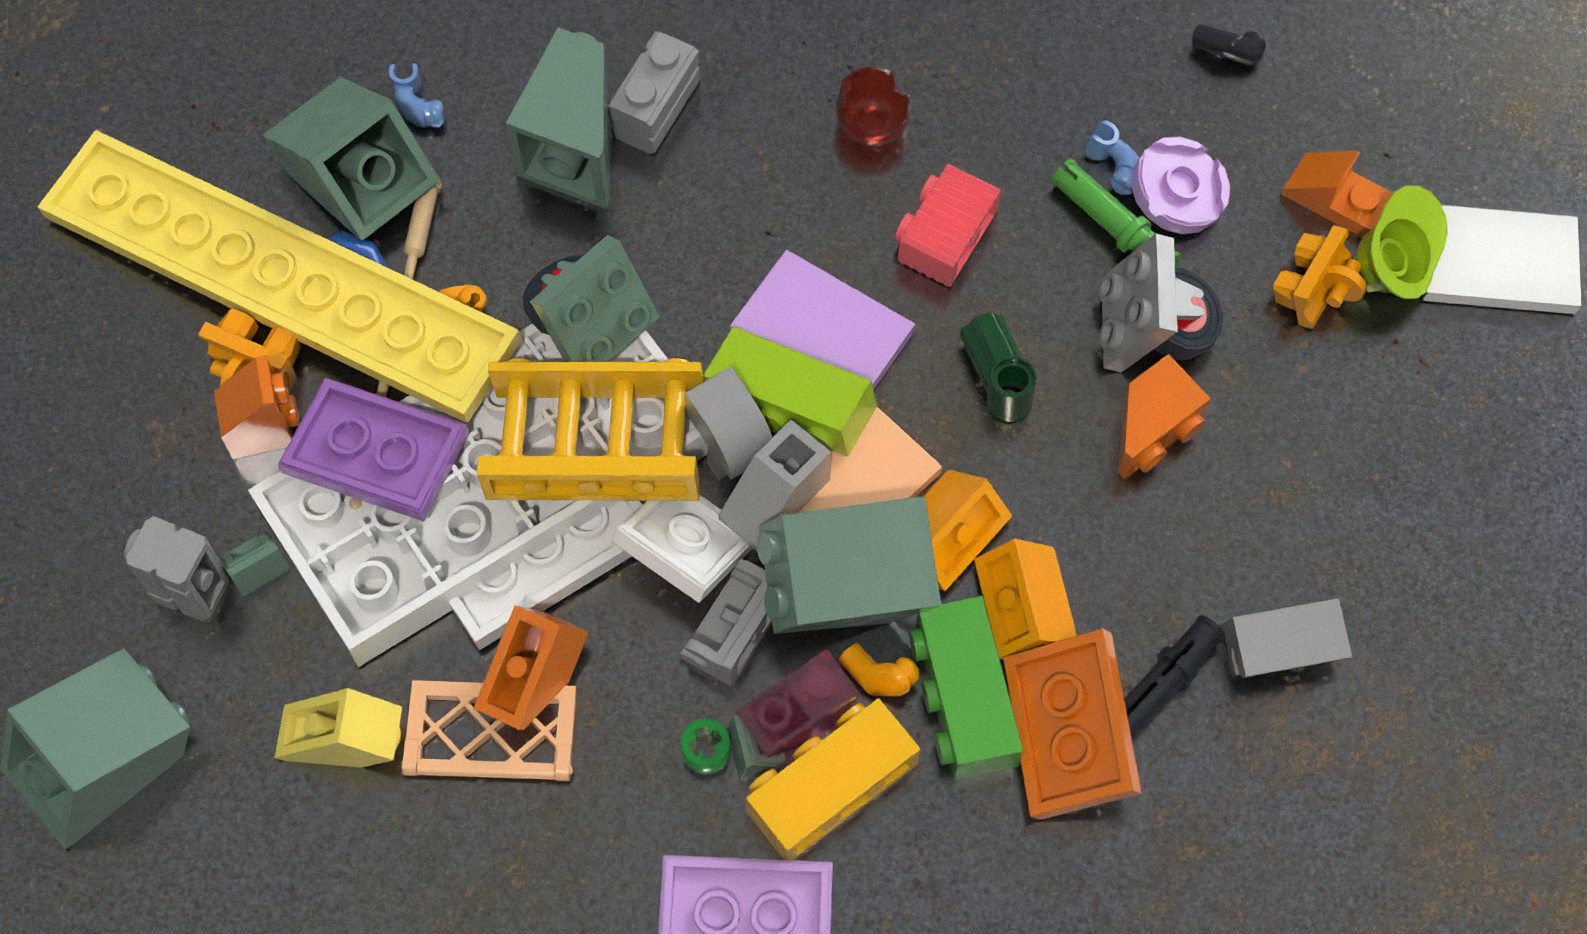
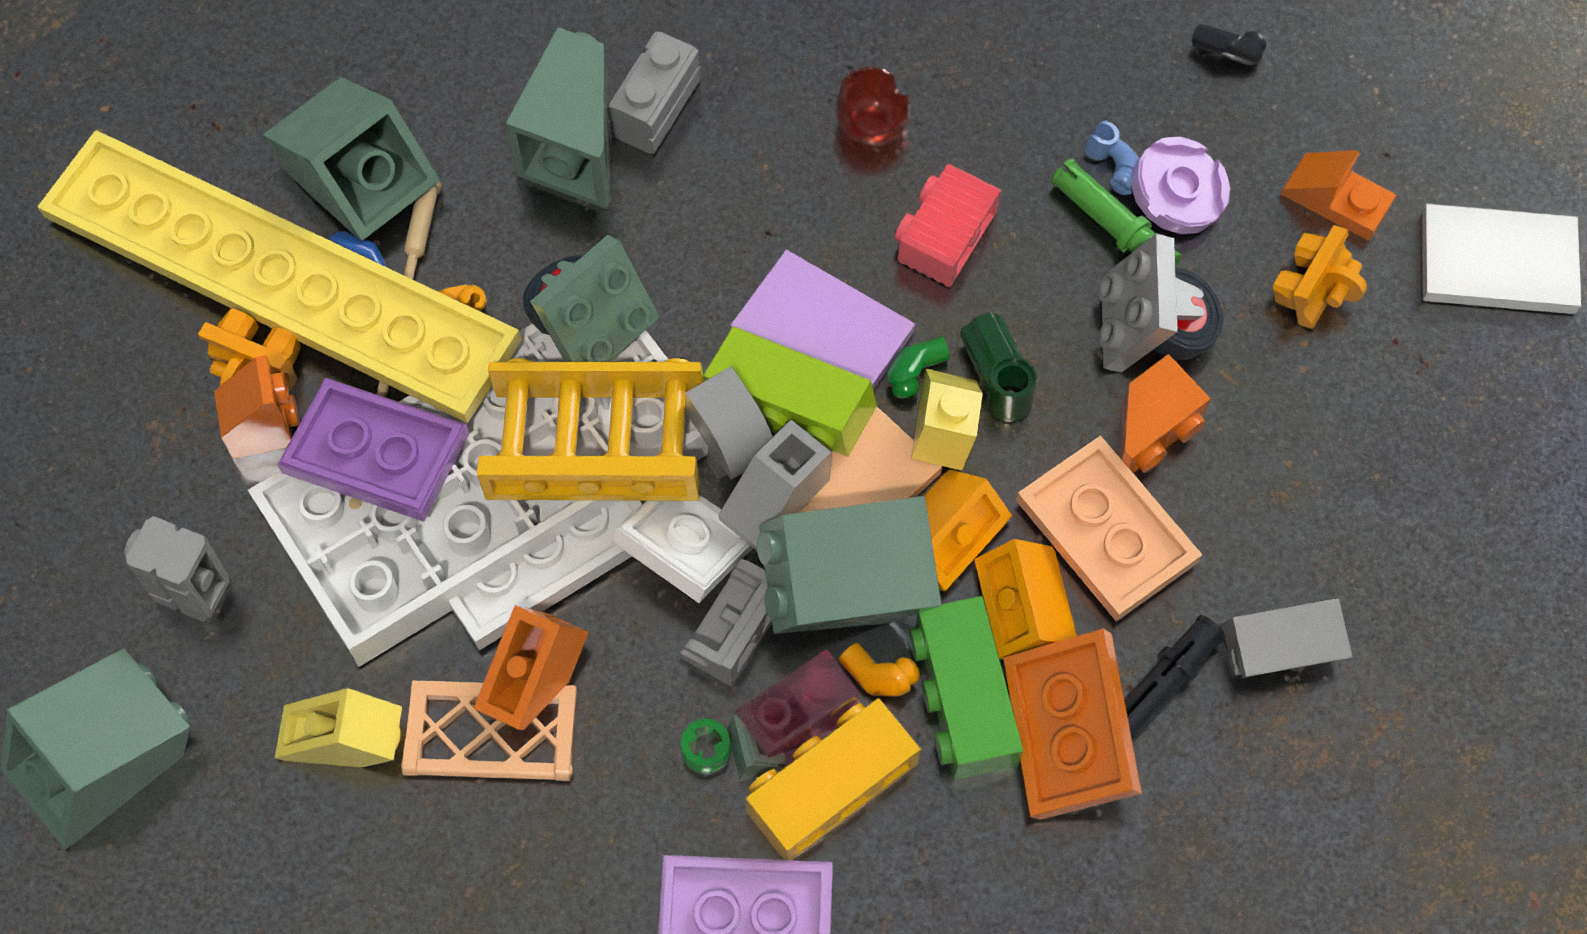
sand green slope [220,531,290,597] -> none
medium blue arm [389,63,444,128] -> none
lime piece [1356,186,1448,299] -> none
none -> green arm [887,336,950,398]
none -> light yellow slope [911,369,982,471]
none -> light nougat plate [1016,435,1202,622]

